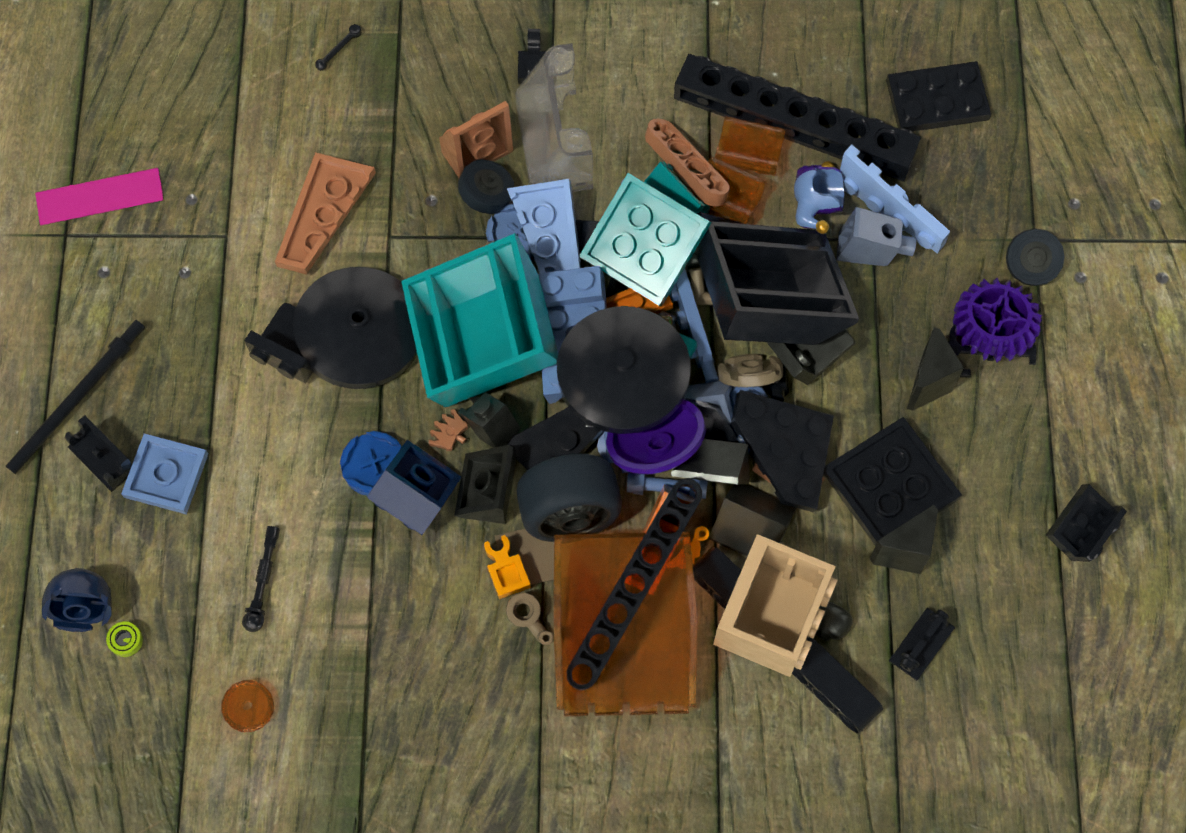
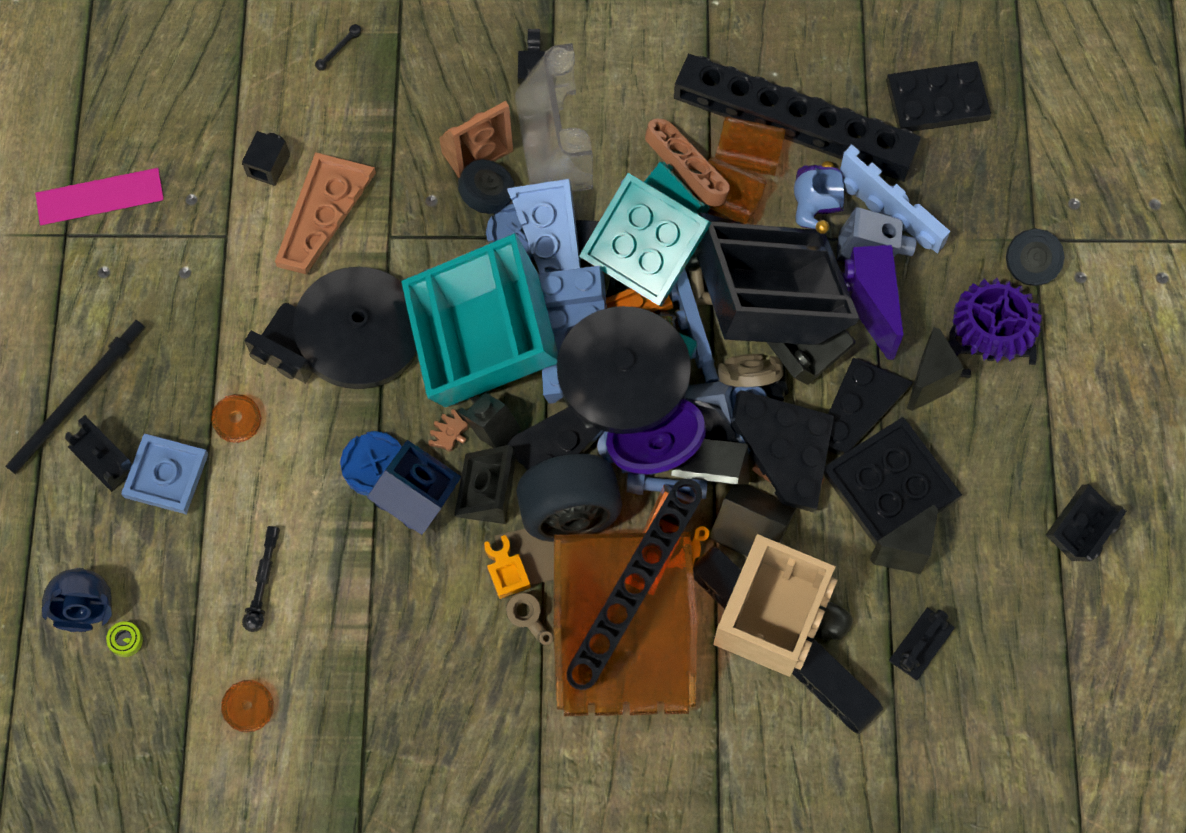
none -> clear orange piece [211,394,262,443]
none -> black brick [242,131,290,186]
none -> black wing [828,357,913,456]
none -> dark purple slope [842,245,903,360]

